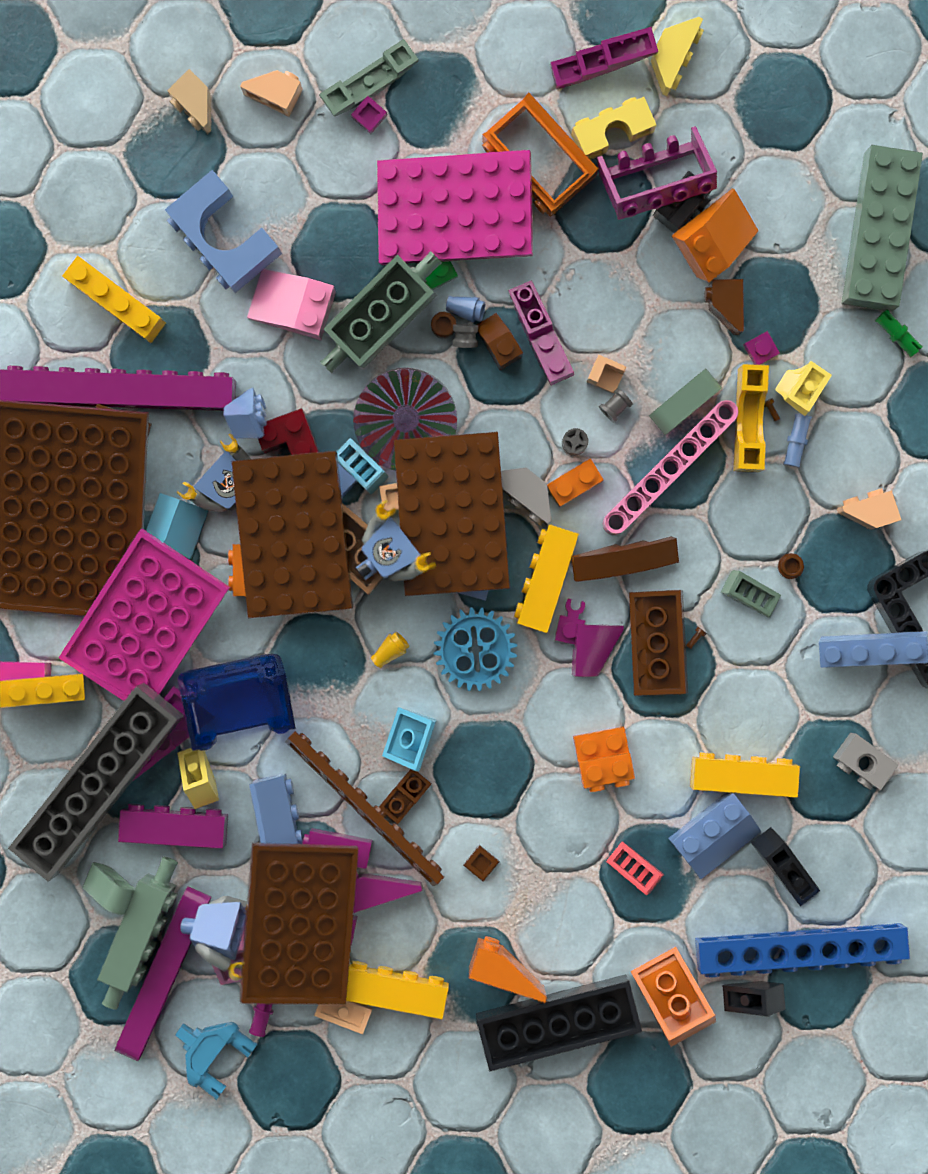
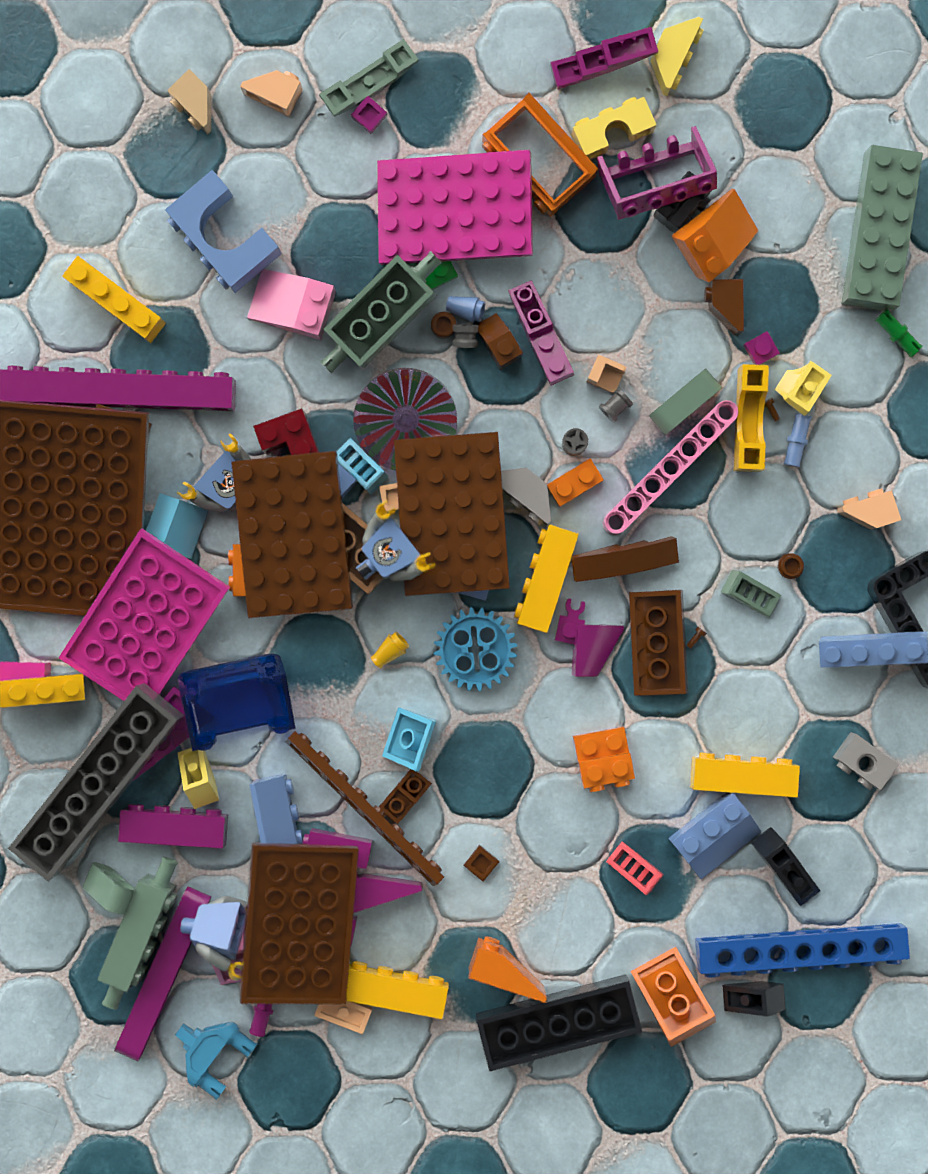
medium blue slope [224,388,266,439] -> none

